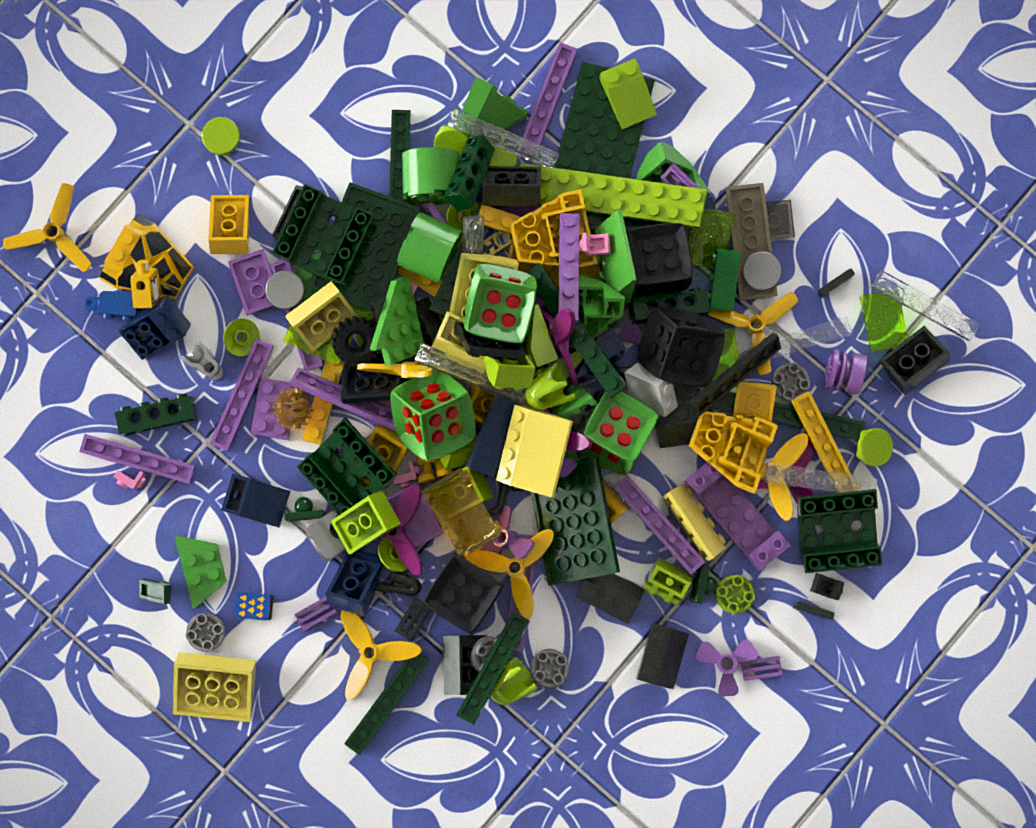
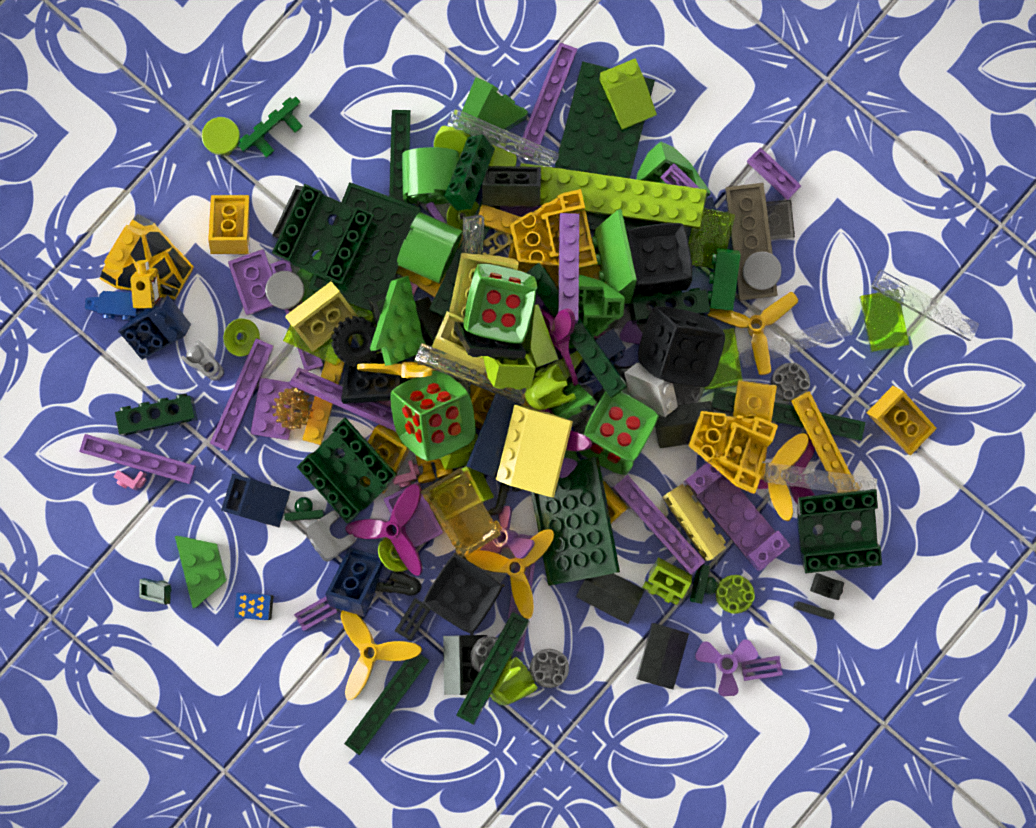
yellow piece [3,183,92,272] -> none
light yellow slope [173,652,256,722] -> none
light grey tile [185,613,226,652] -> none
lime slope [331,490,401,555] -> none
bright pink bracket [580,233,611,256] -> none
pearl dark grey plate [689,332,781,418] -> none
pearl dark grey tile [817,268,855,298] -> none
medium lavender wheel [824,349,867,395] -> none
lime tile [856,428,893,467] -> none
pearl dark grey slope [879,325,950,395] -> none
none -> green plate [238,96,303,158]
none -> medium lavender plate [746,147,802,200]
none -> yellow slope [867,386,937,456]

